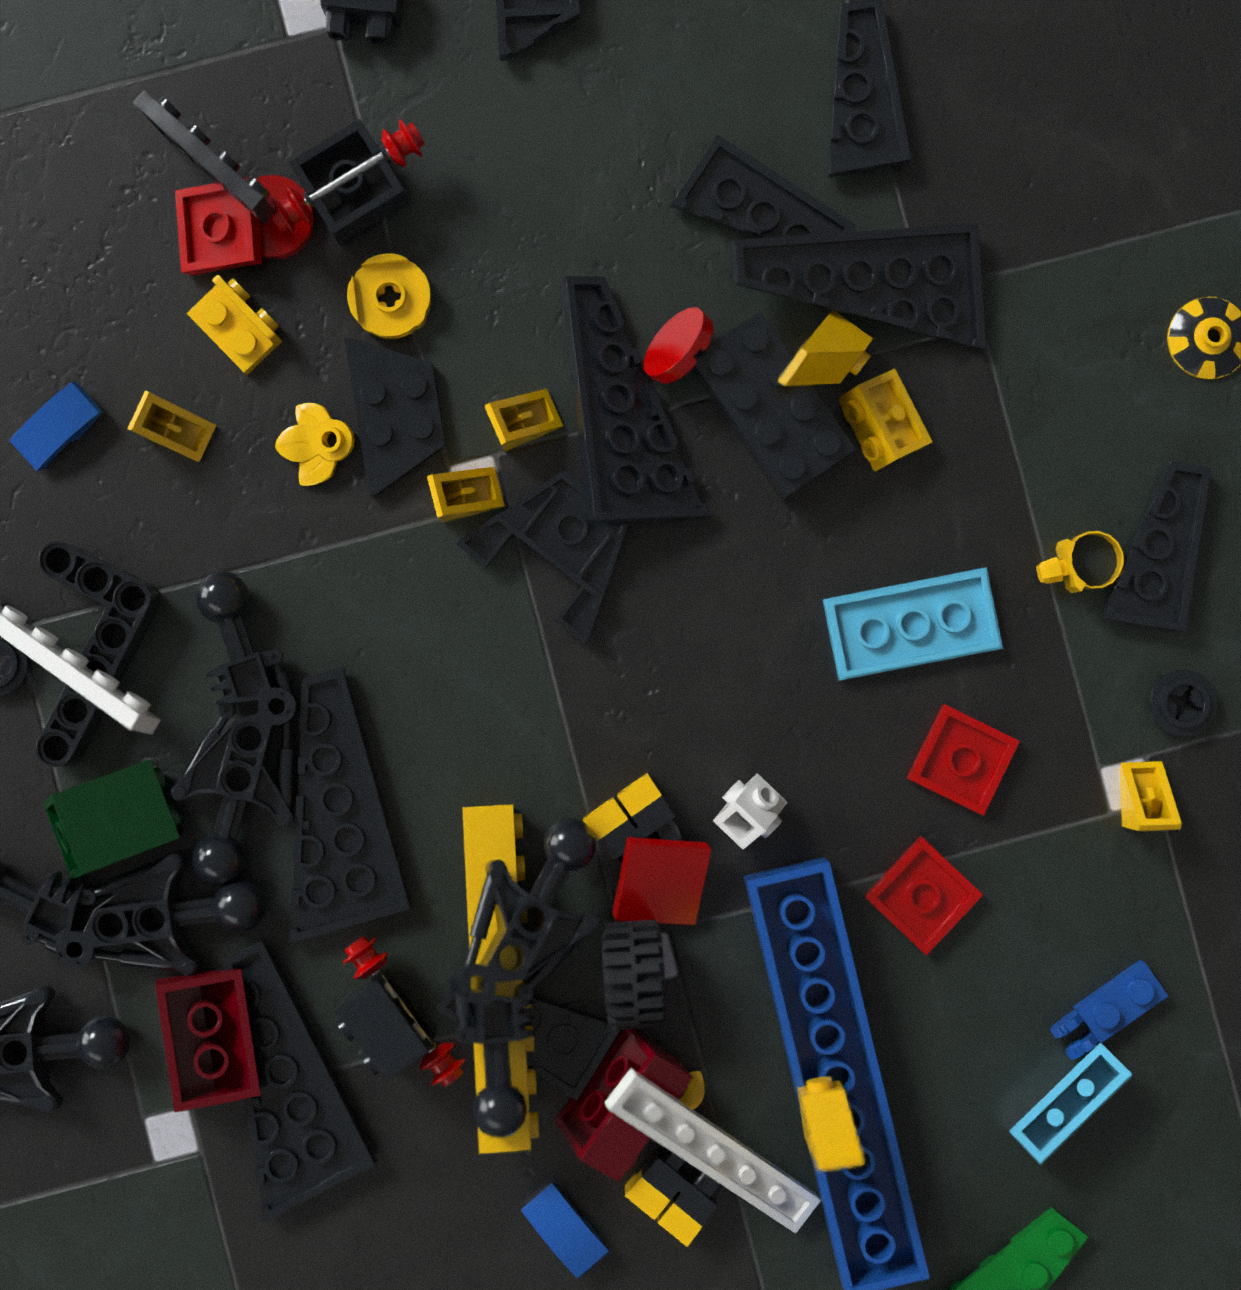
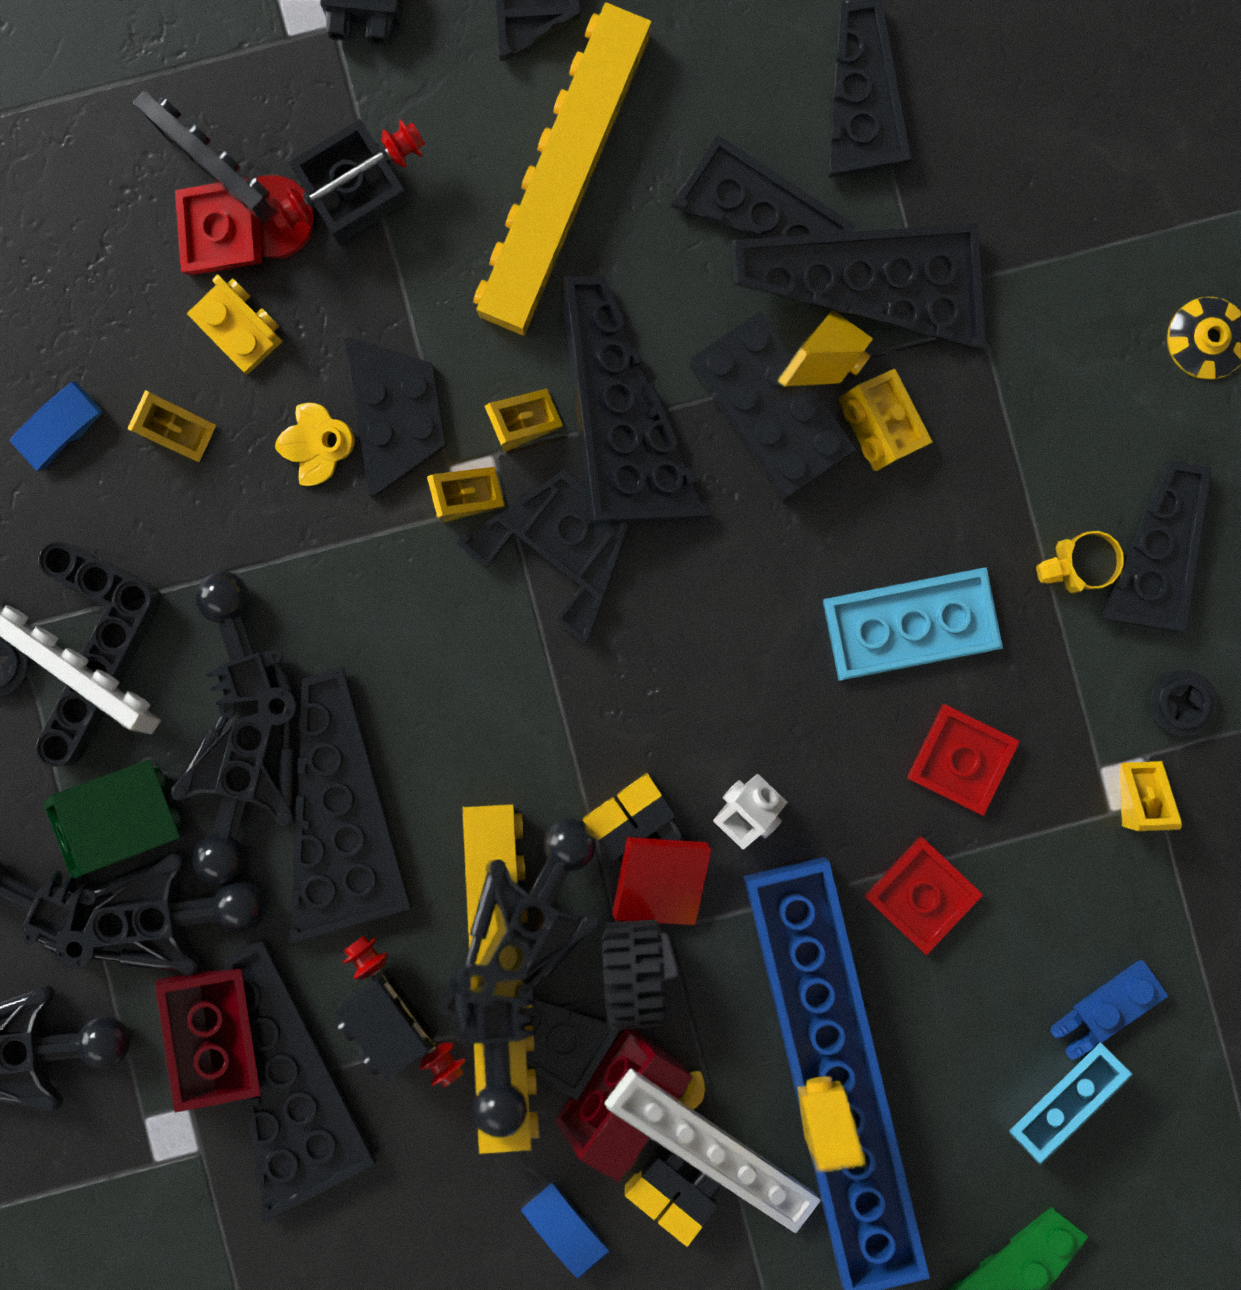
yellow plate [347,253,432,339] -> none
red tile [643,307,713,384] -> none
none -> yellow brick [473,2,652,336]

